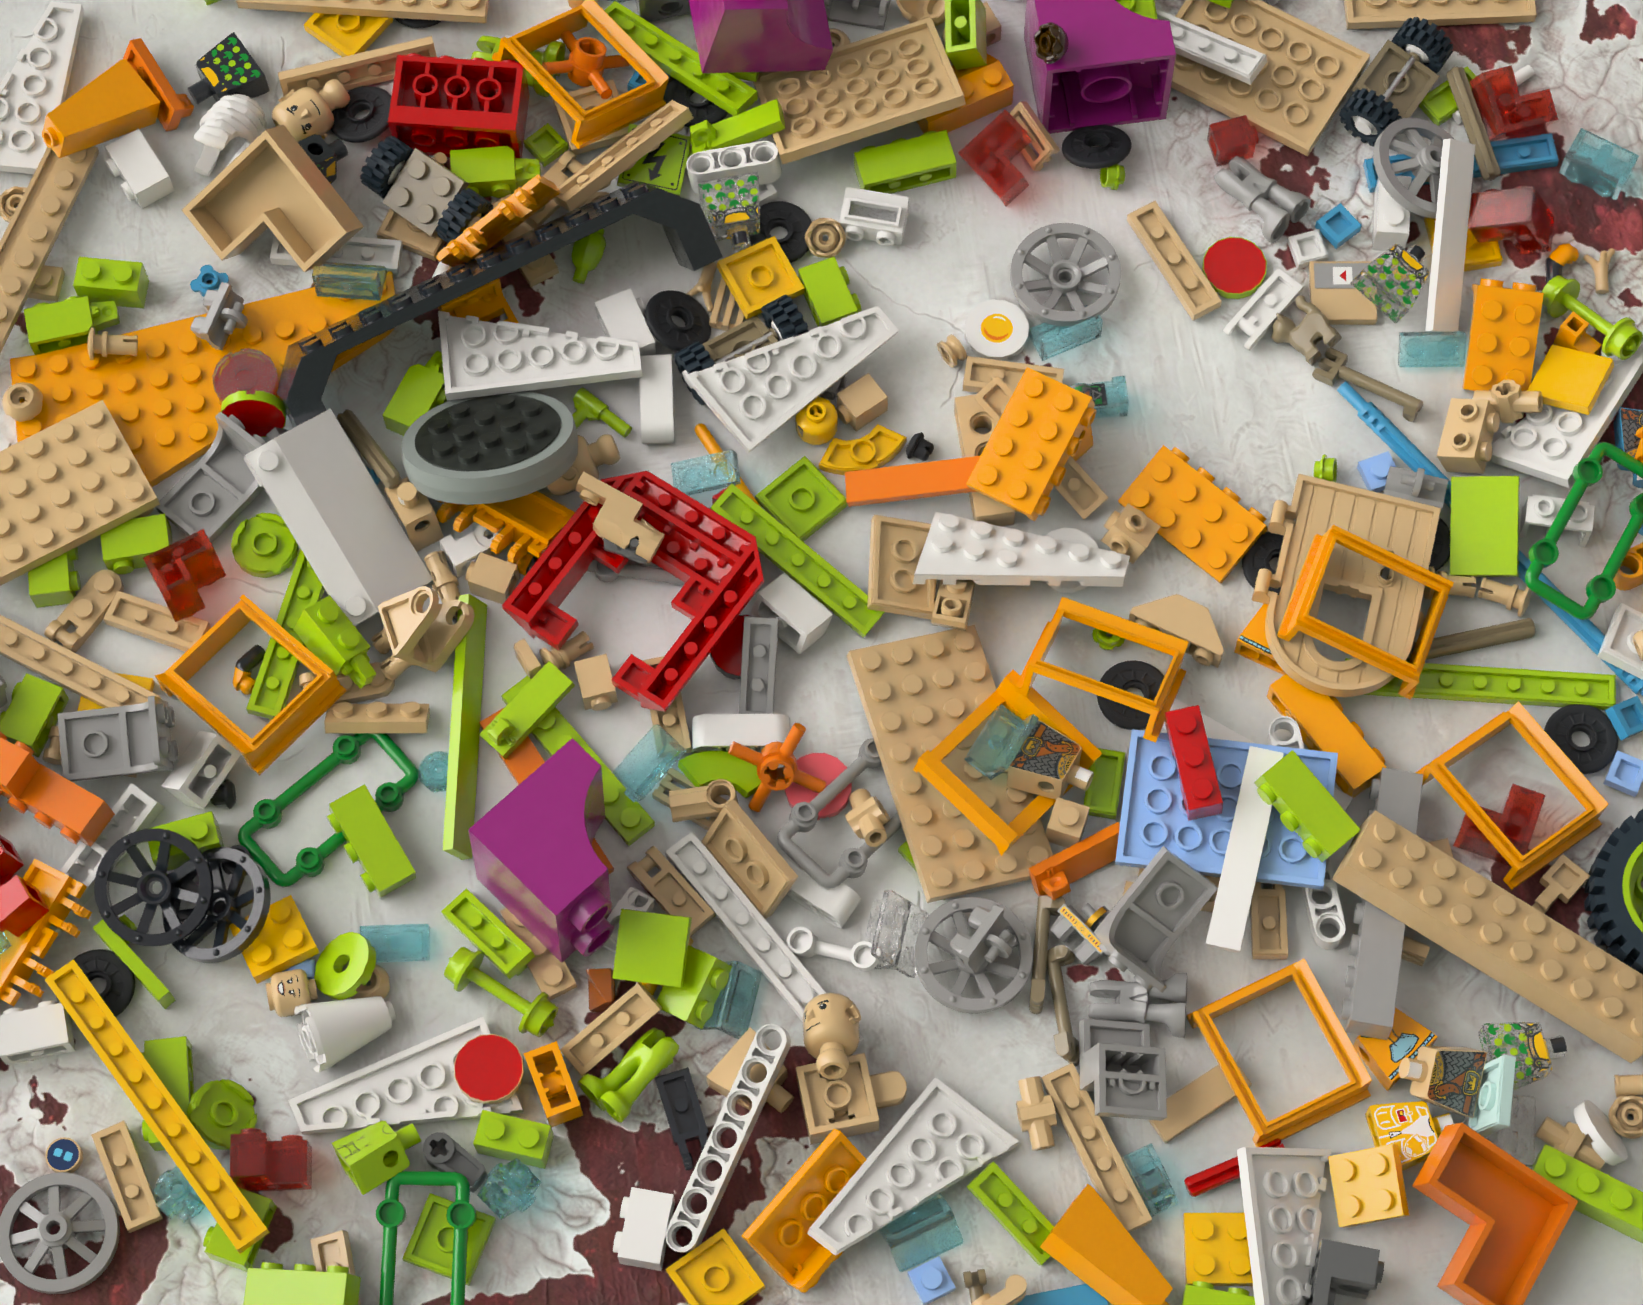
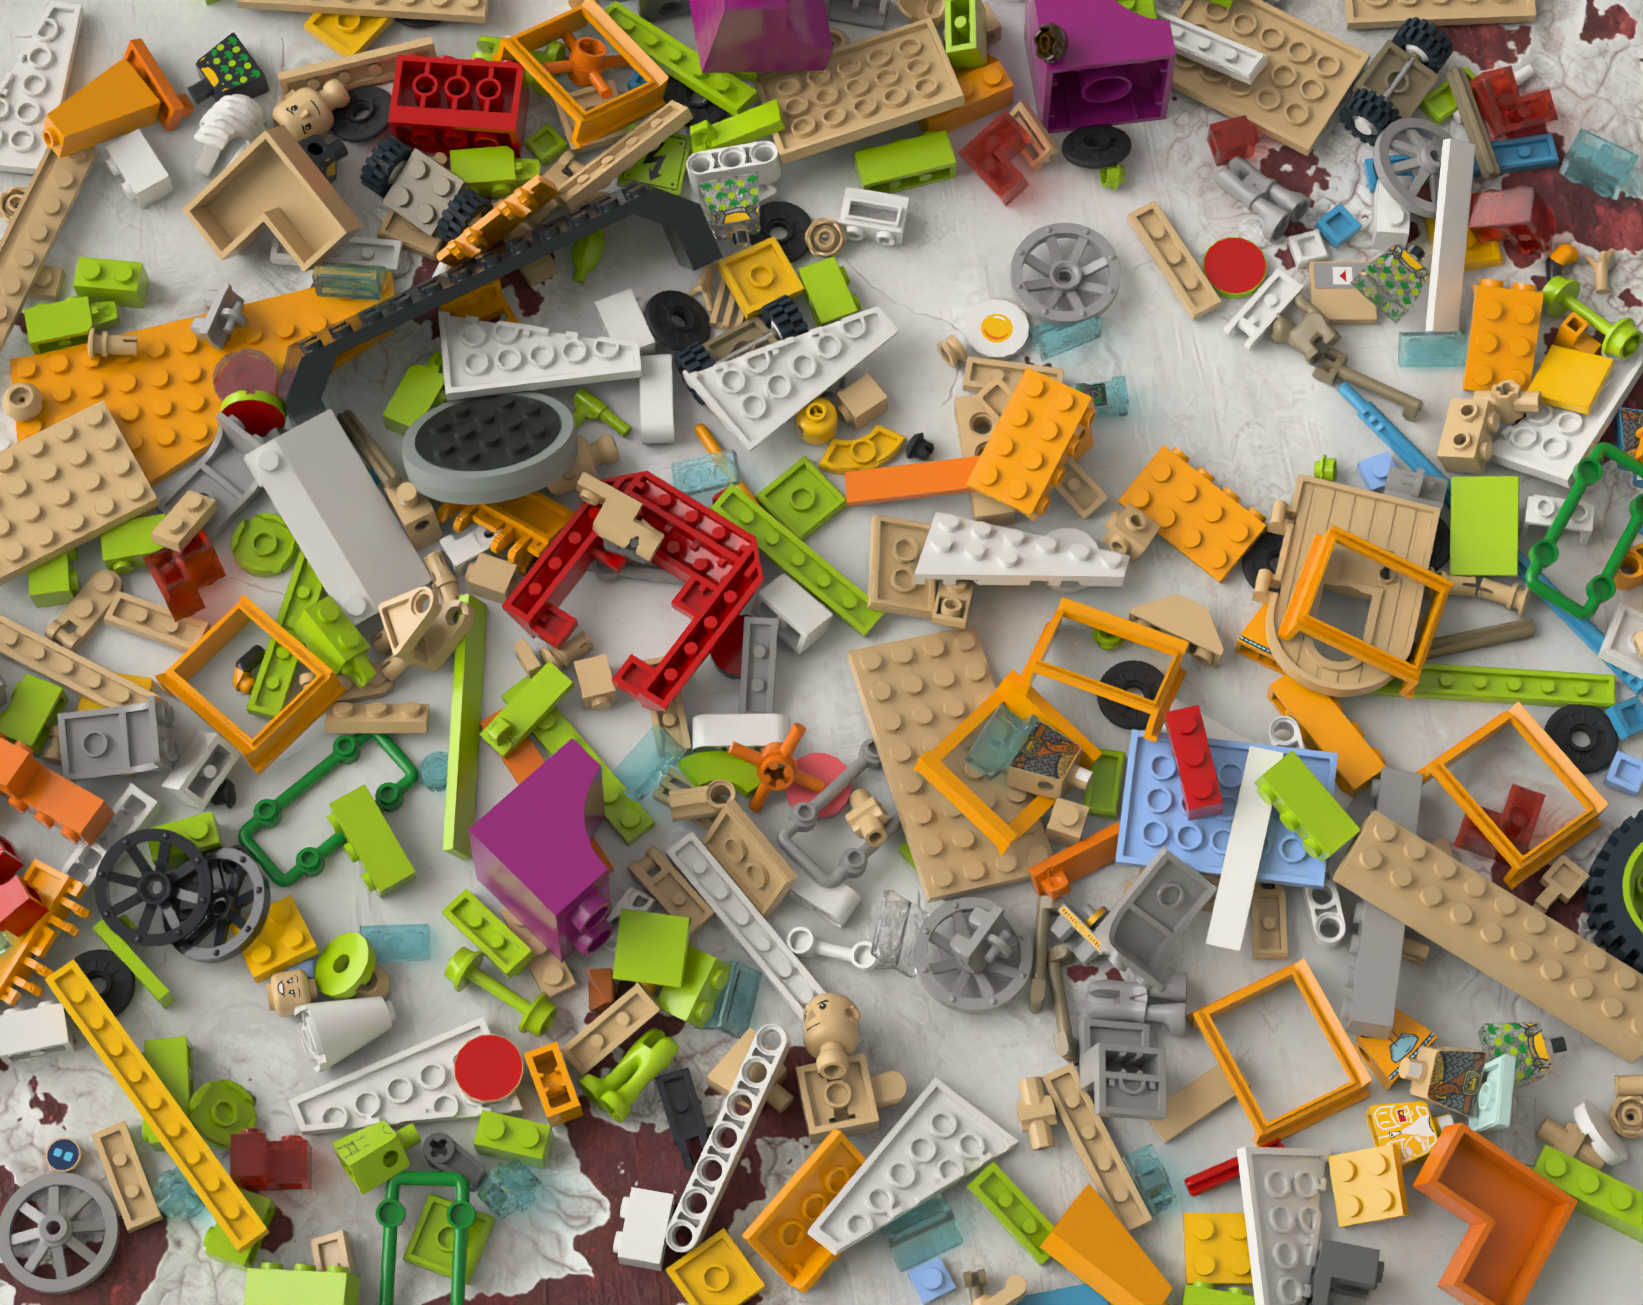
dark azure plate [190,265,229,297] -> none
none -> tan plate [151,490,218,553]

